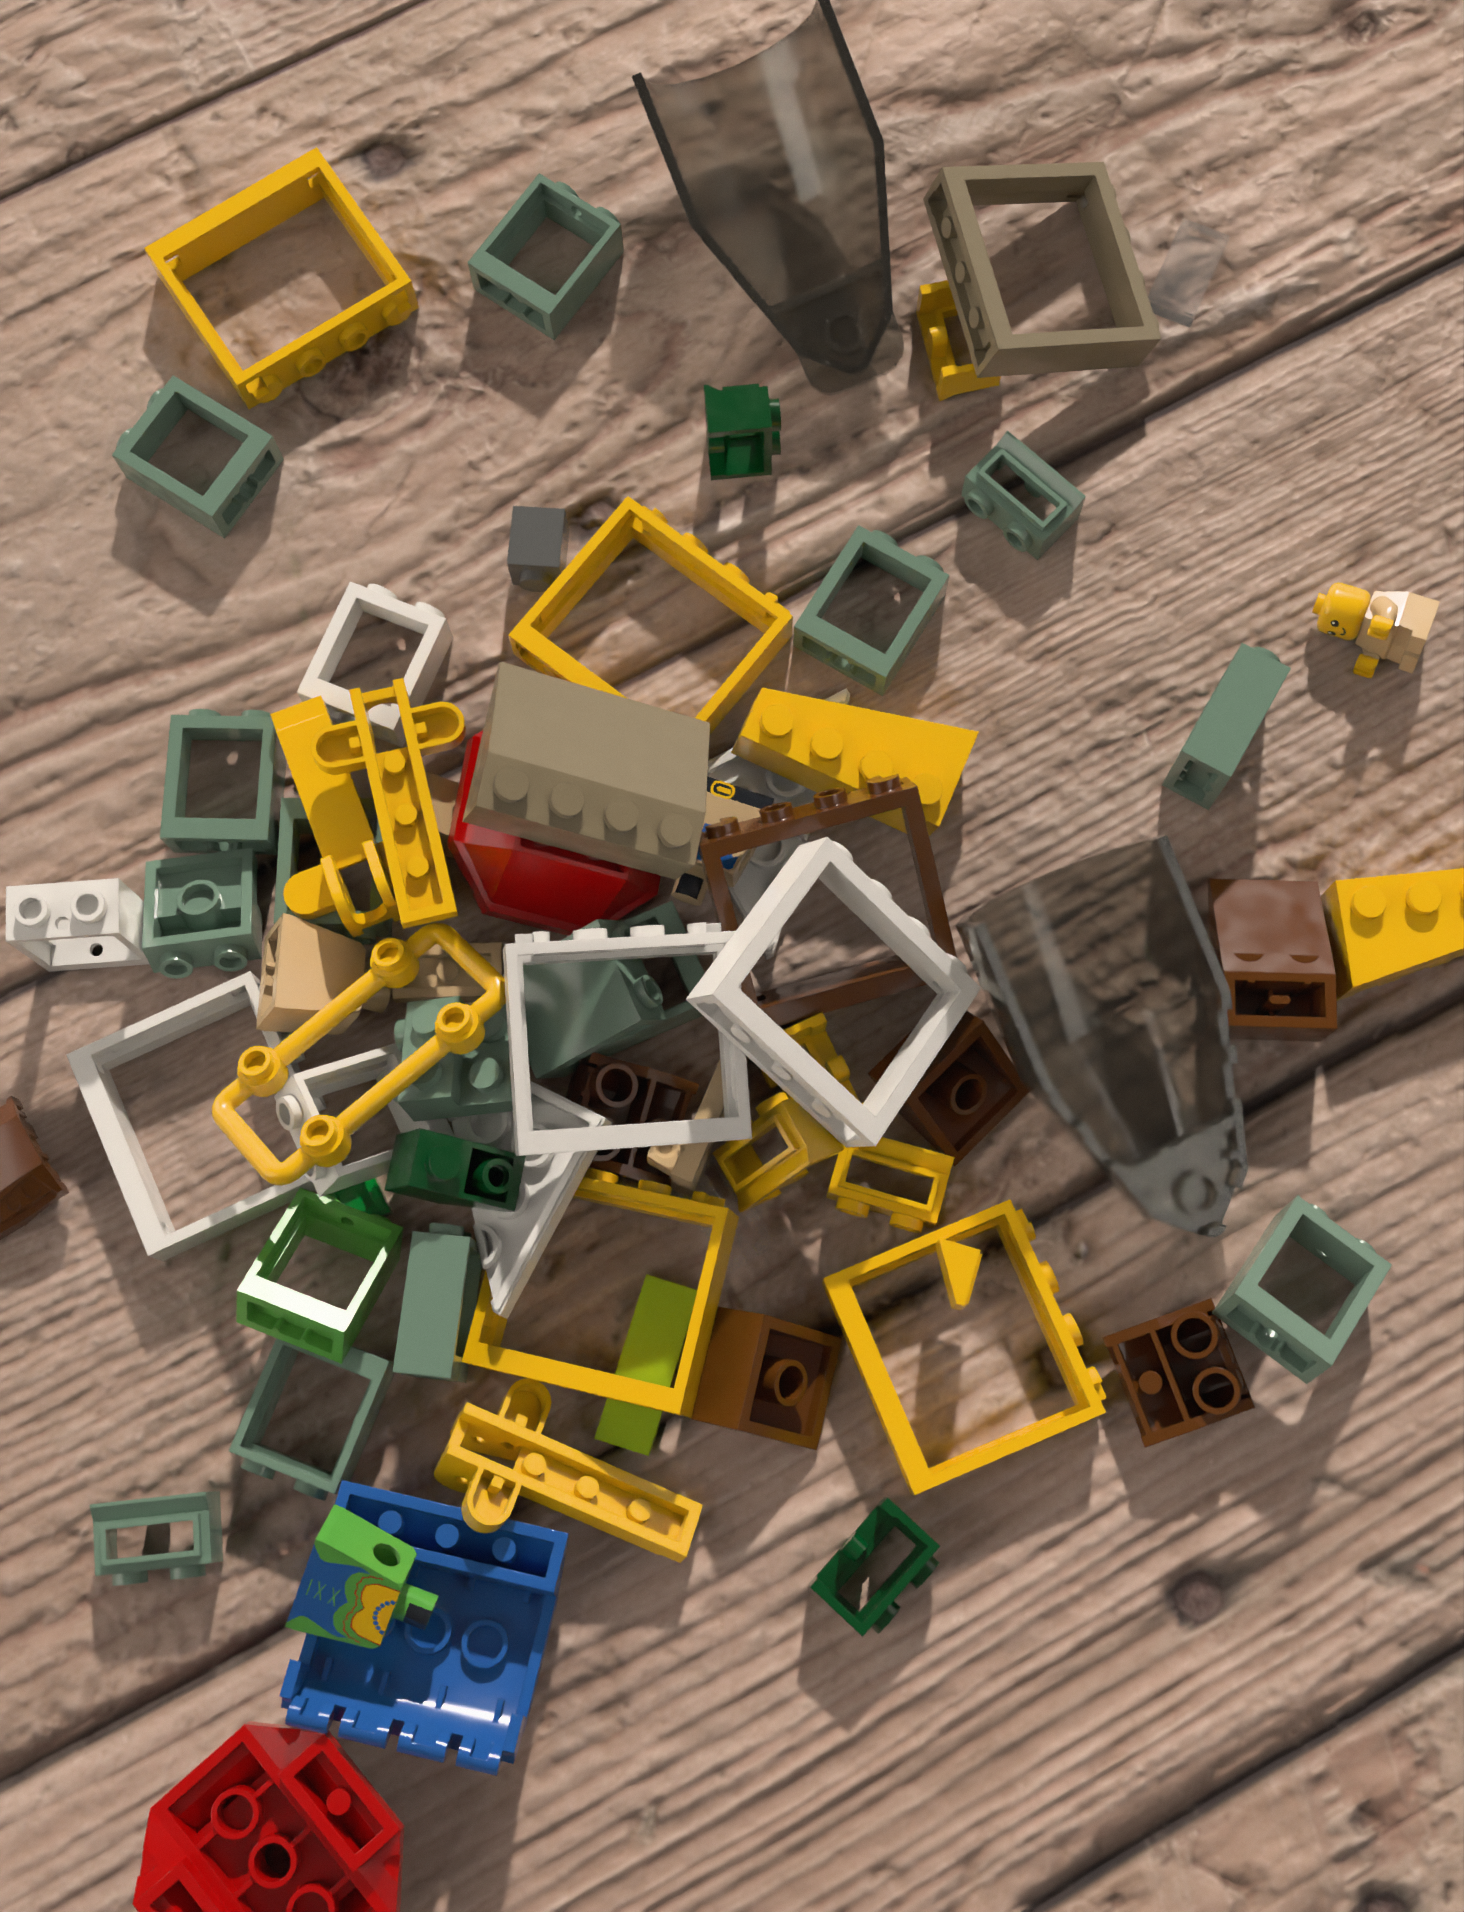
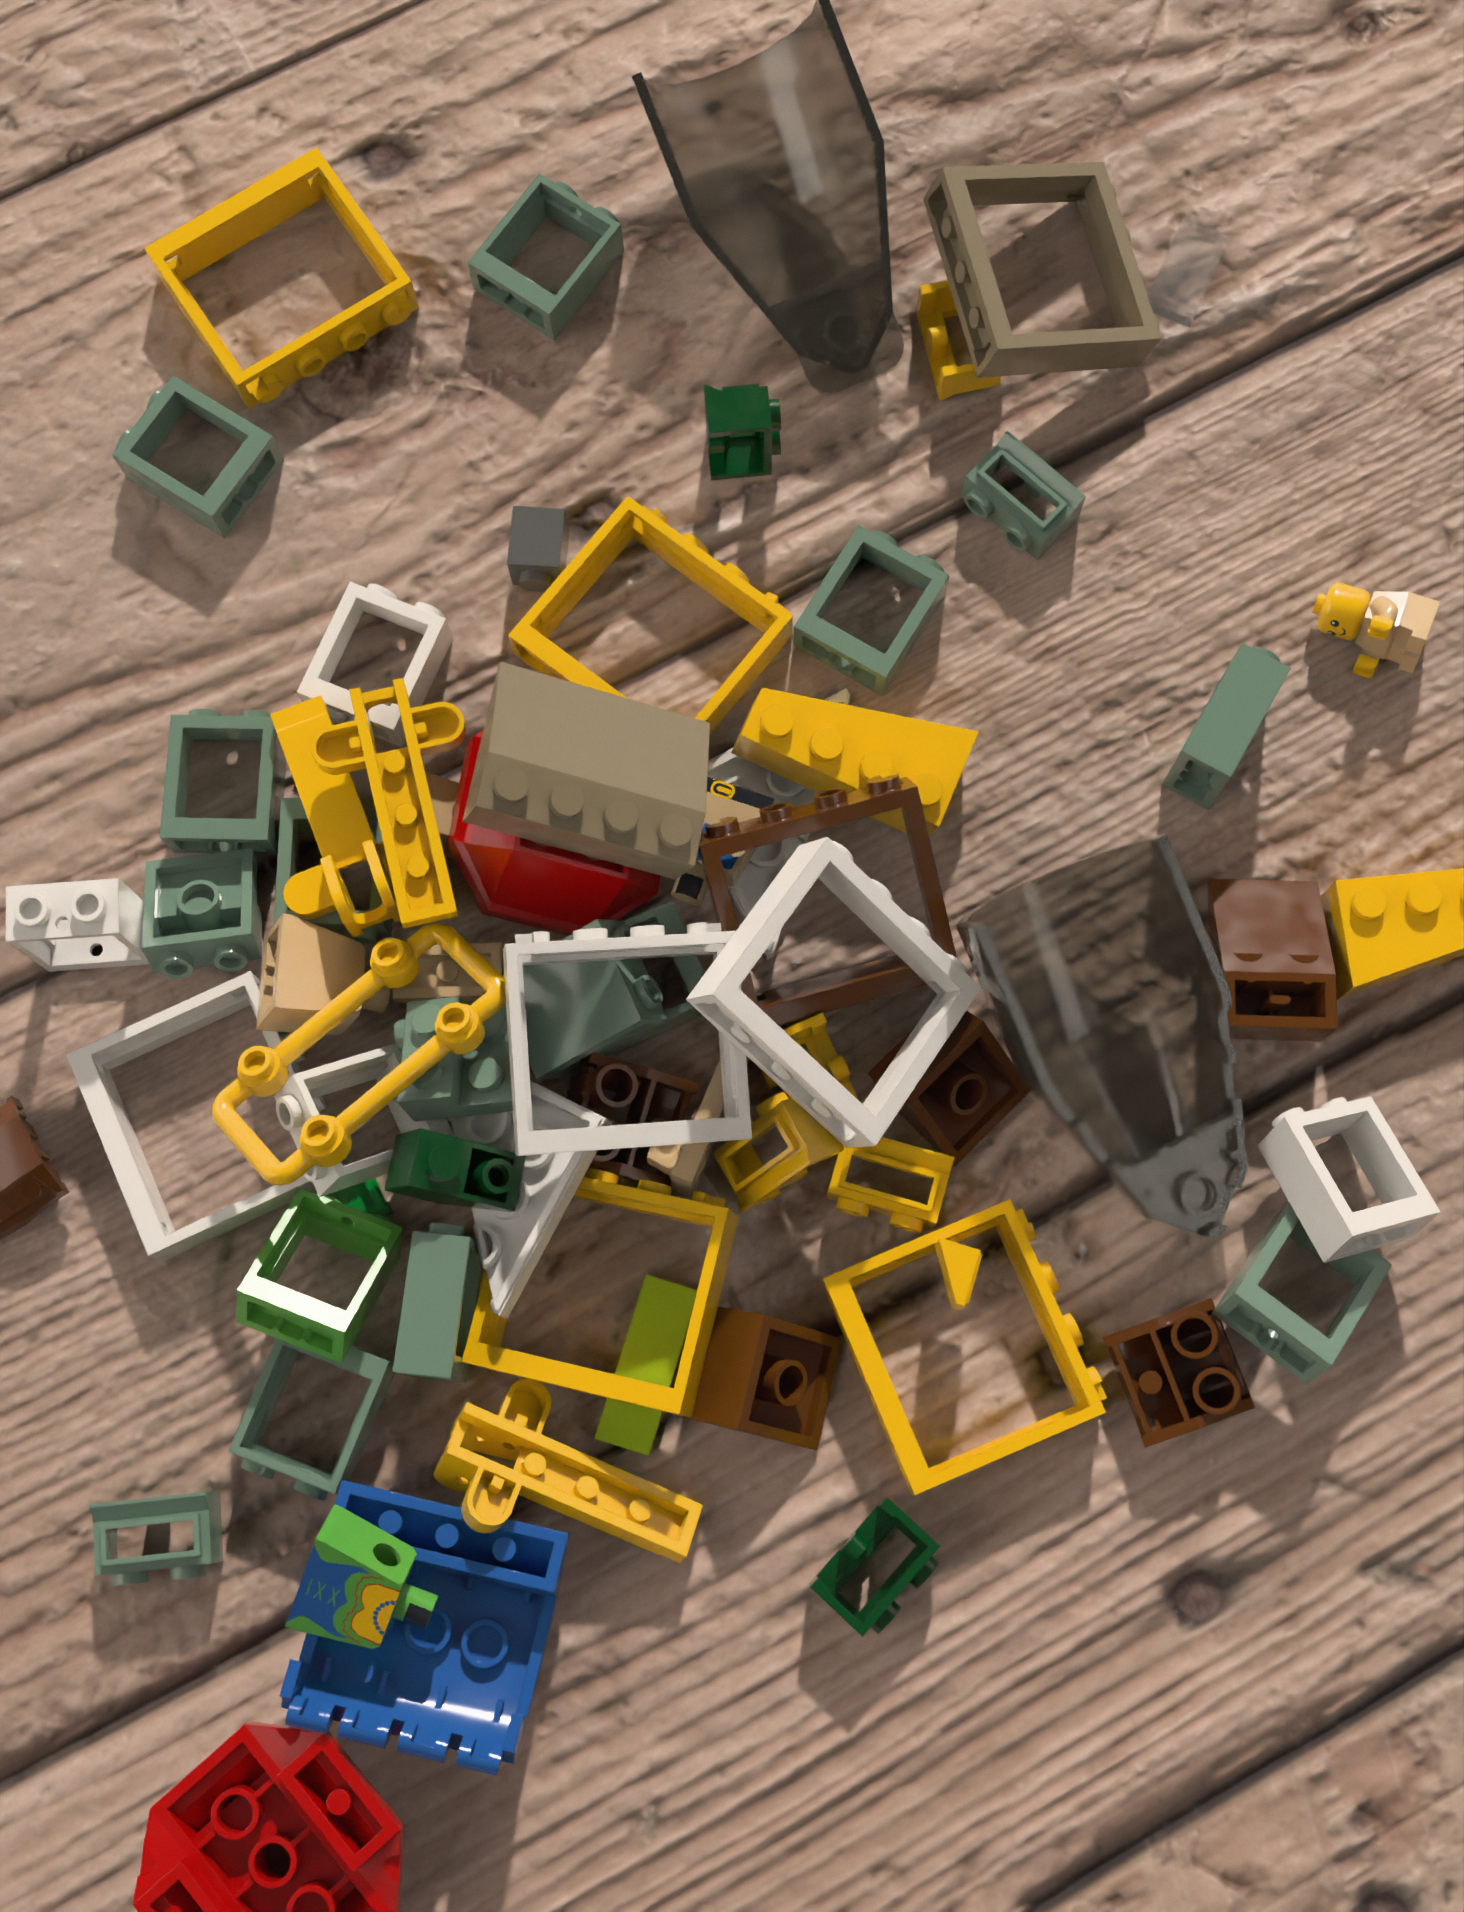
none -> white window [1257,1096,1440,1263]

